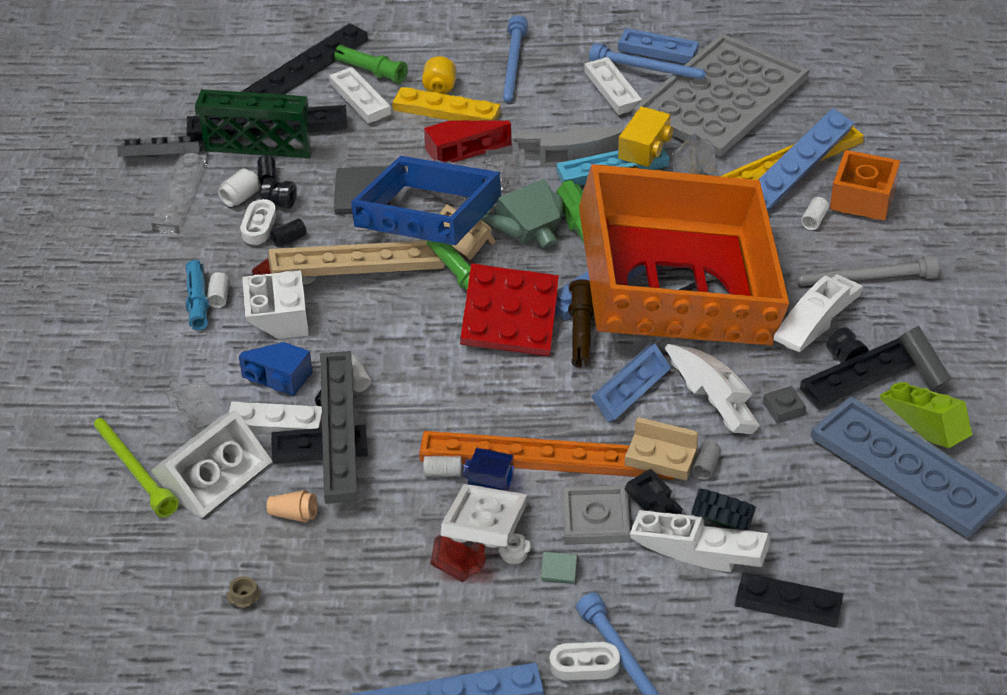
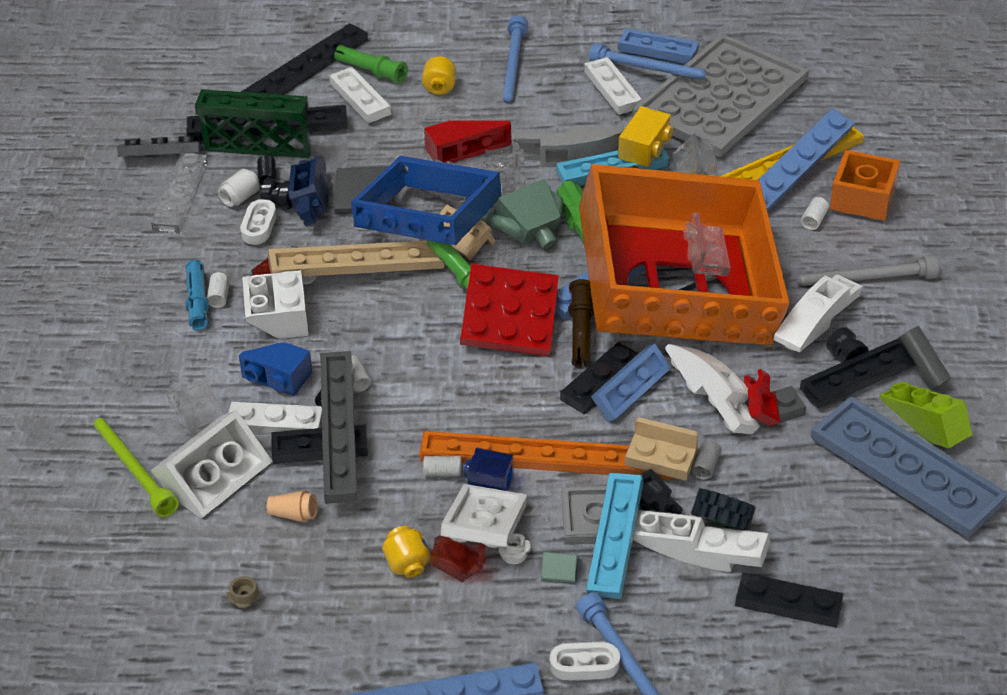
black piece [270,218,307,247] -> none
yellow plate [392,87,501,120] -> none
none -> dark blue hinge [288,155,330,226]
none -> yellow head [382,526,431,578]
none -> black plate [560,342,639,414]
none -> medium azure plate [586,473,644,599]
none -> clear bracket [683,213,731,276]
none -> red plate [744,369,780,427]

